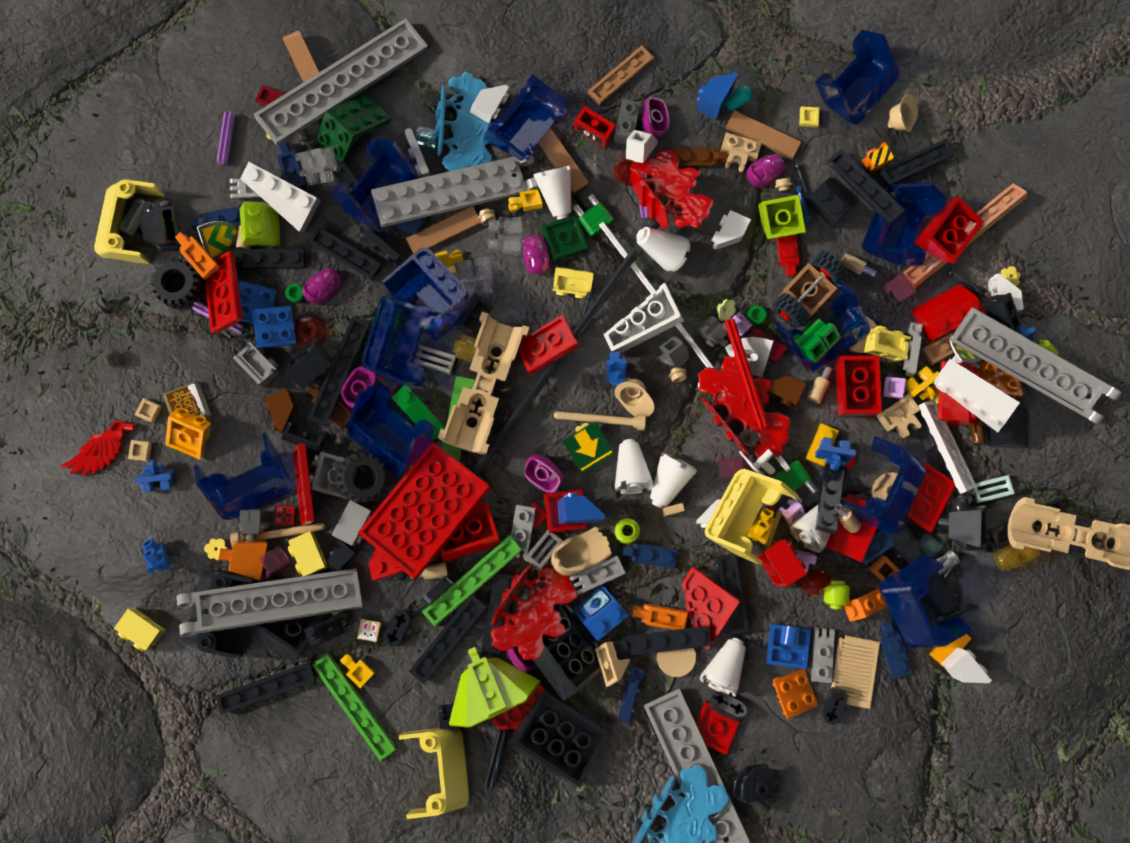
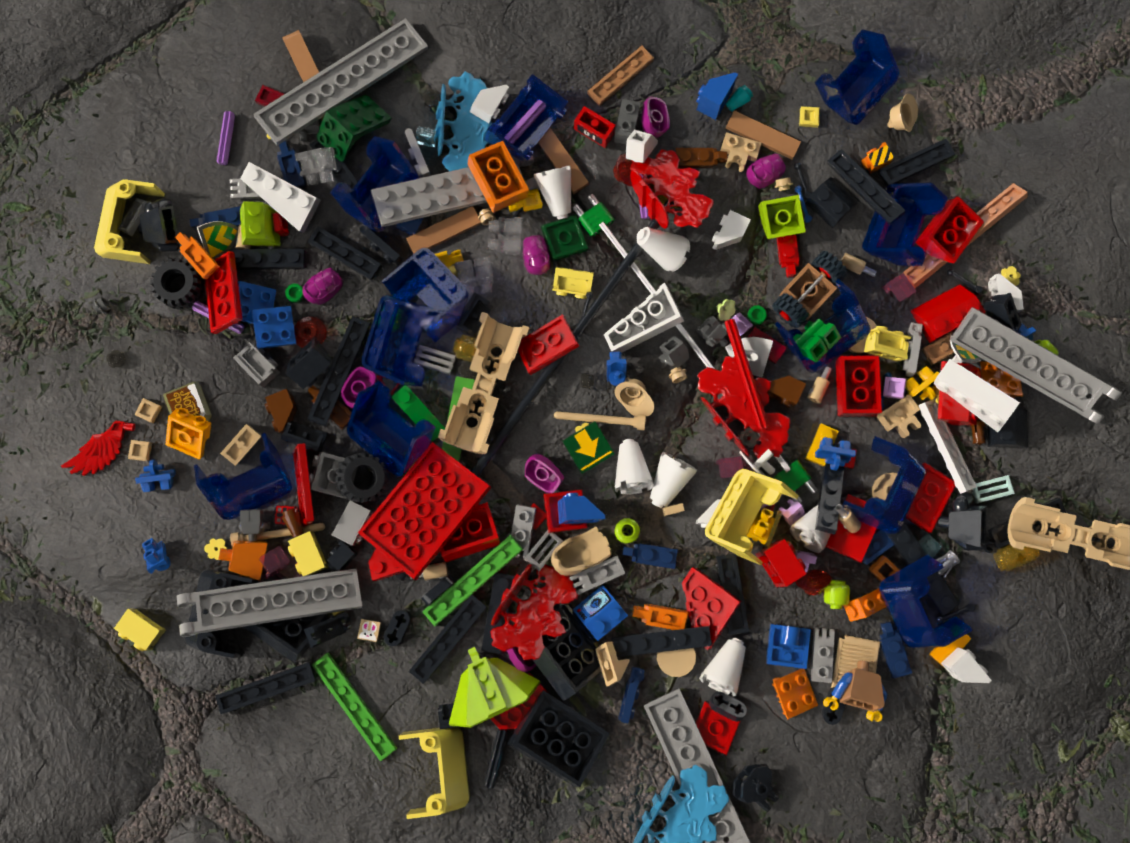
yellow plate [340,654,375,688] -> none
none -> tan hinge [220,424,262,466]
none -> red tile [272,213,289,237]
none -> reddish brown cone [282,507,304,537]
none -> orange brick [467,141,529,213]
none -> medium lavender axle [504,100,546,145]
none -> medium nougat torso [823,660,887,722]

